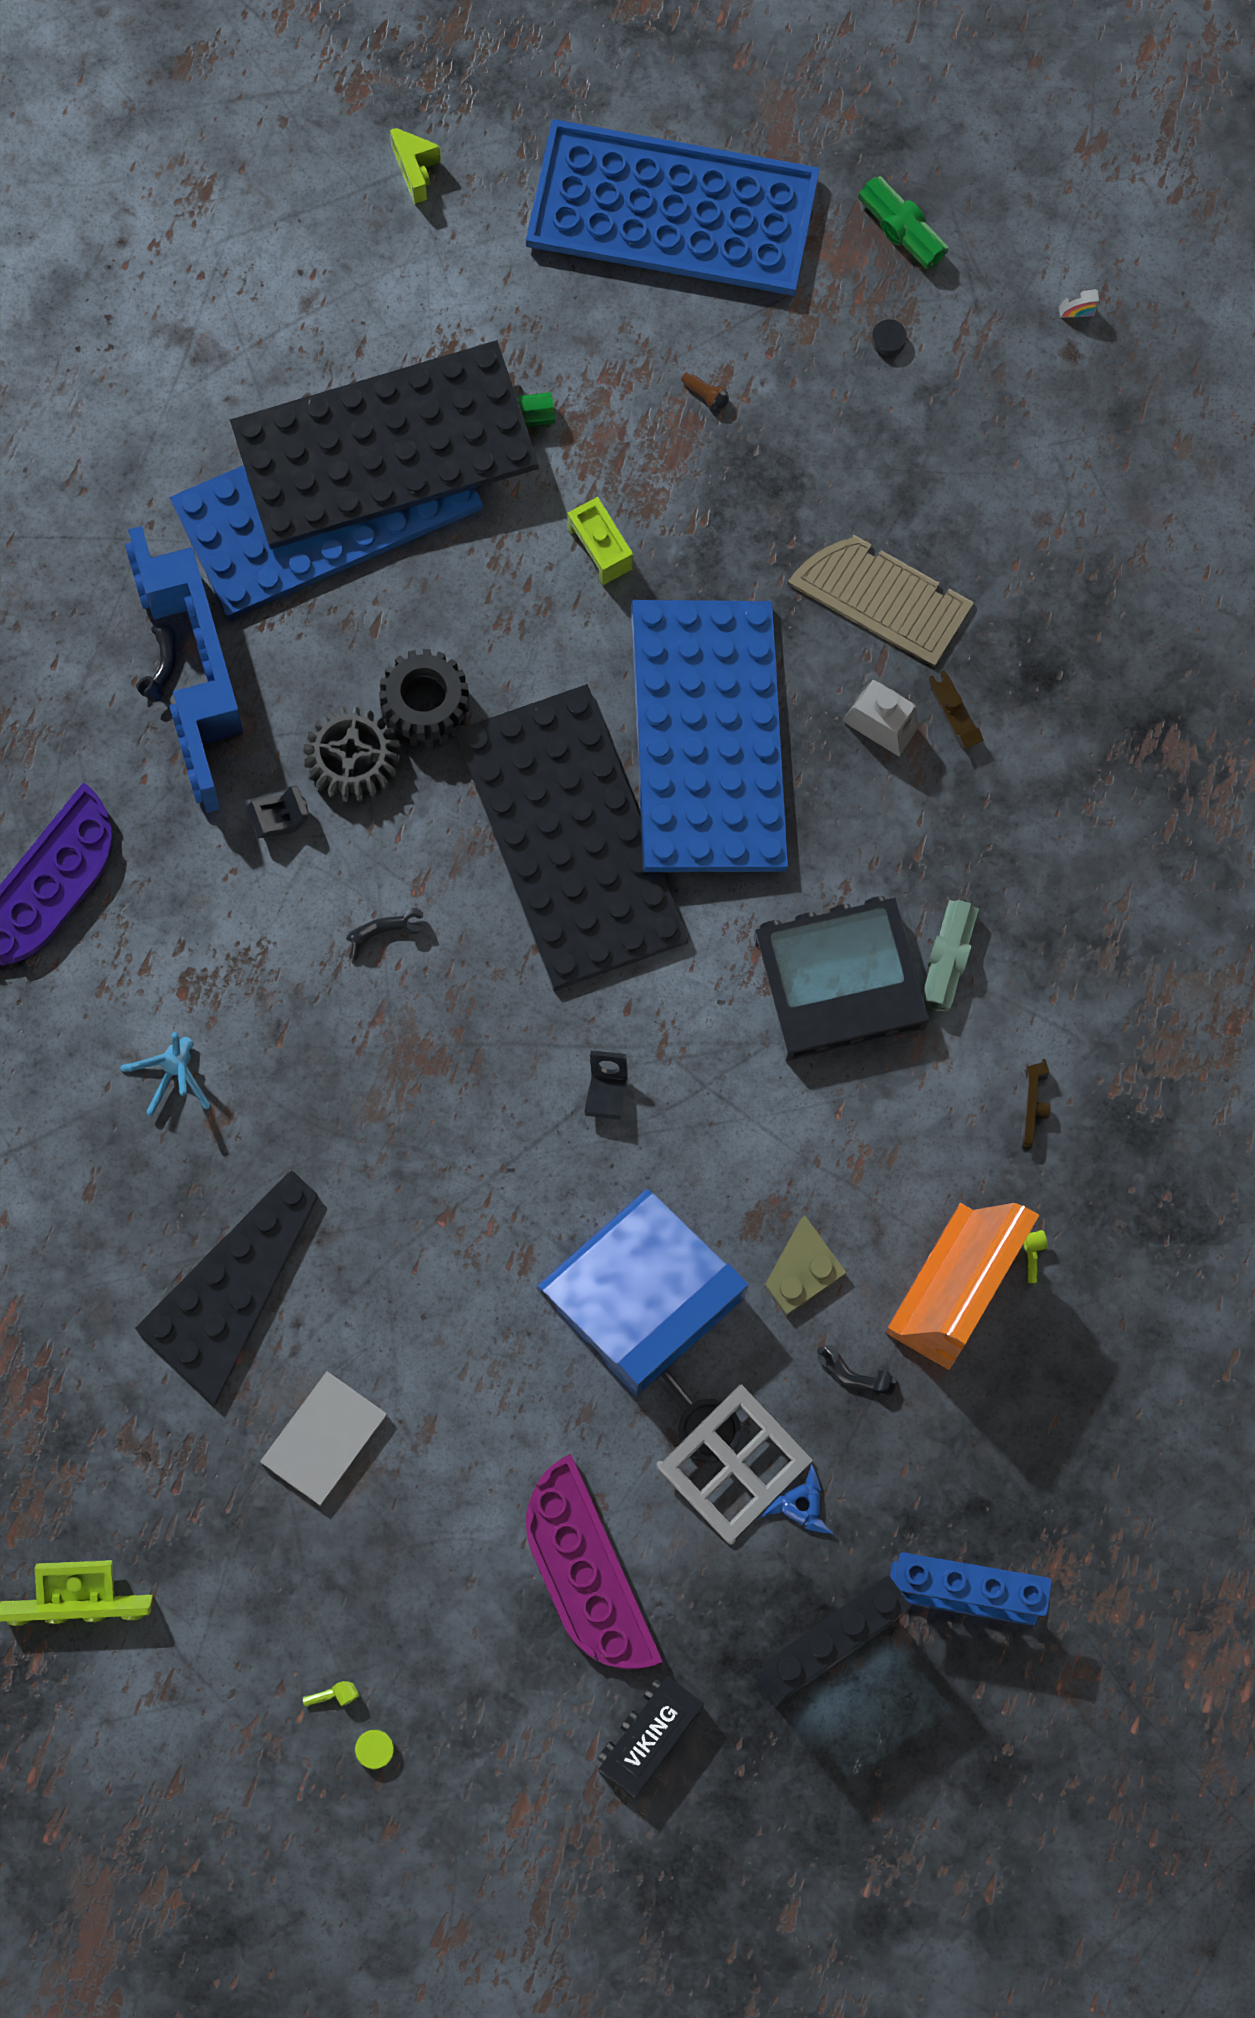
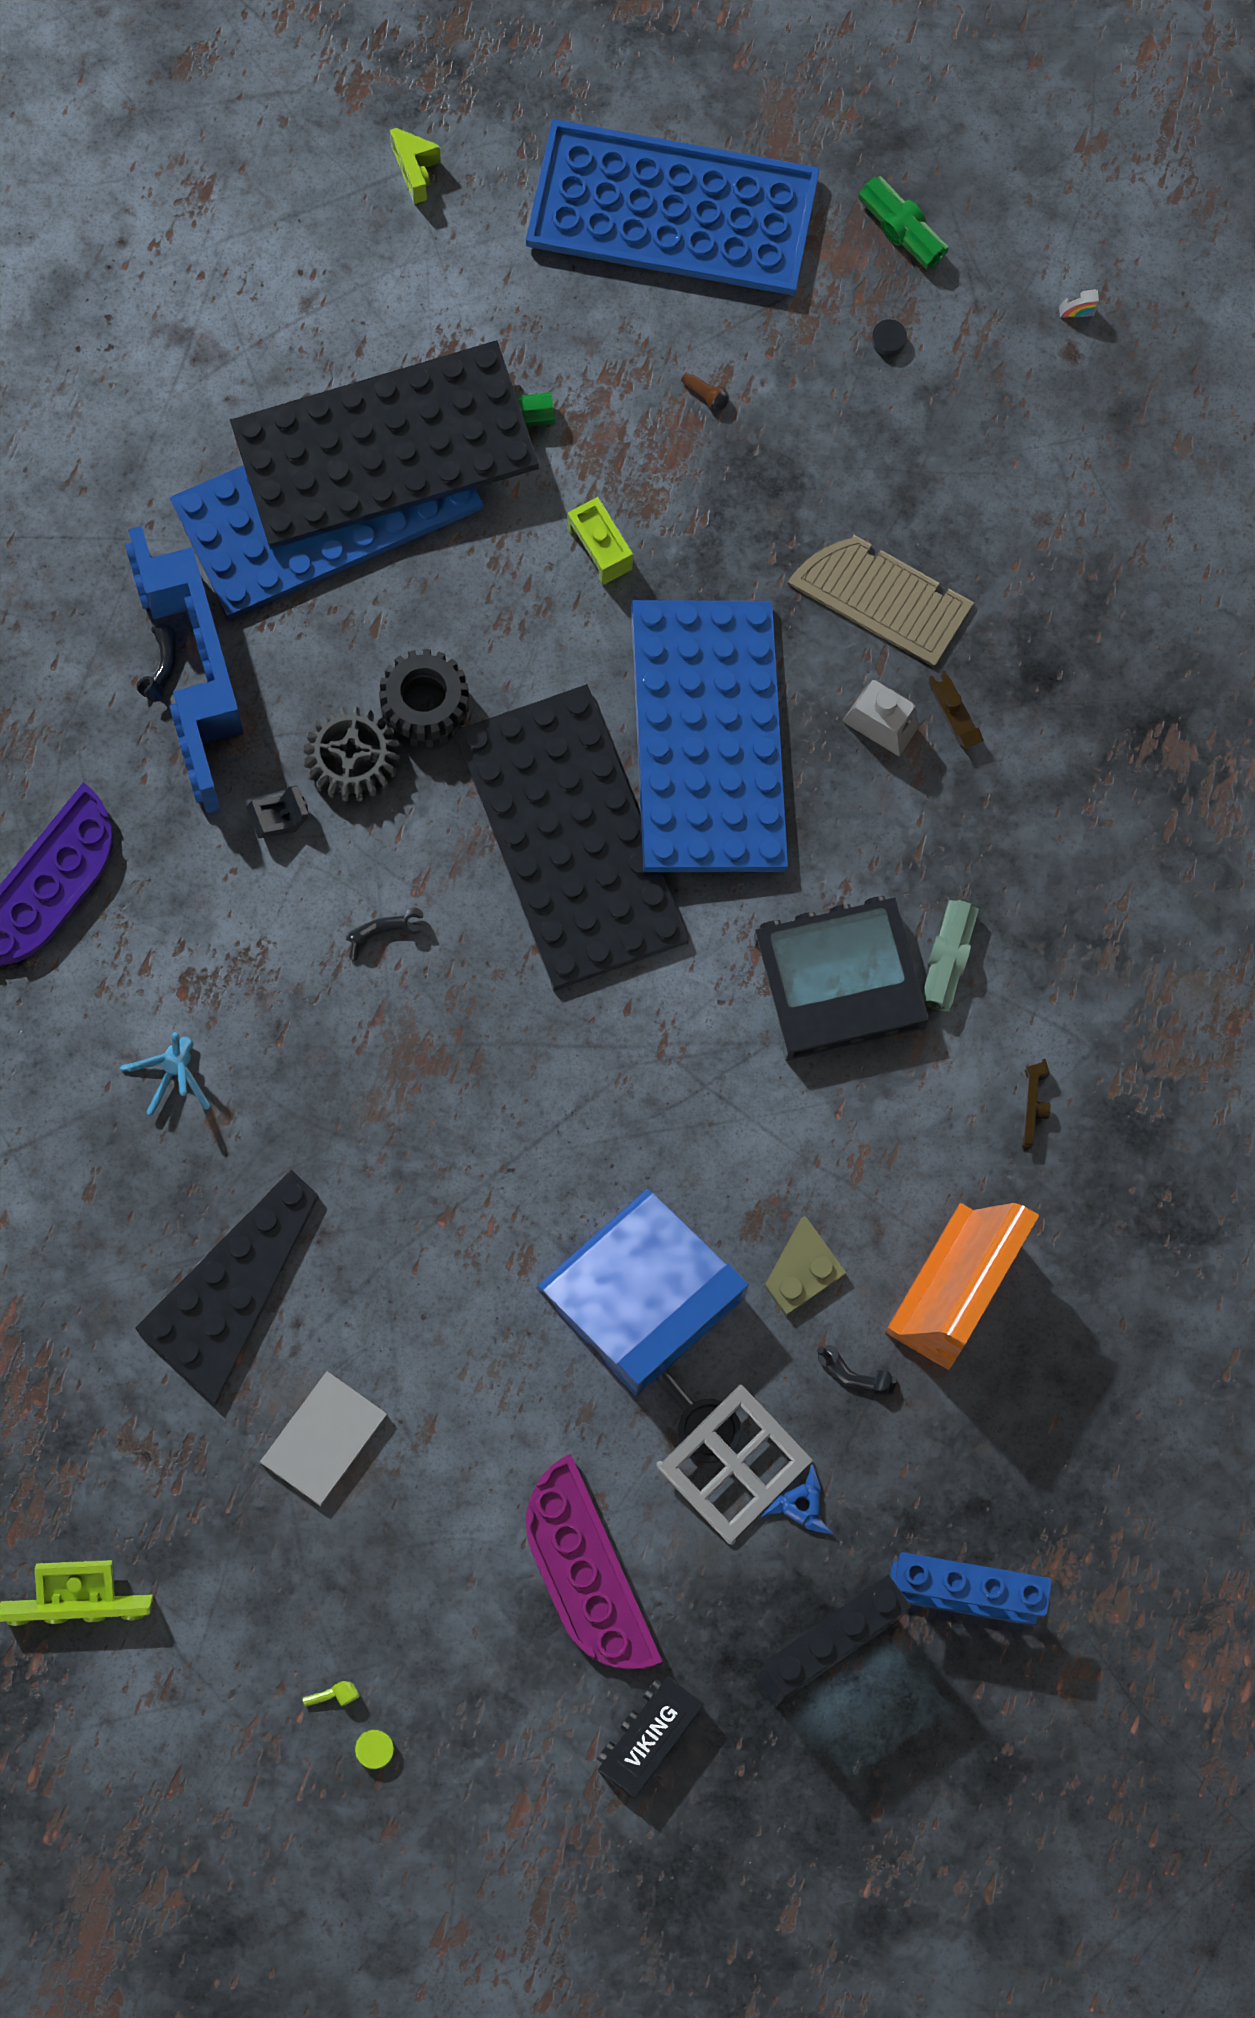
black bracket [584,1051,629,1119] -> none
lime hand [1023,1230,1048,1283] -> none

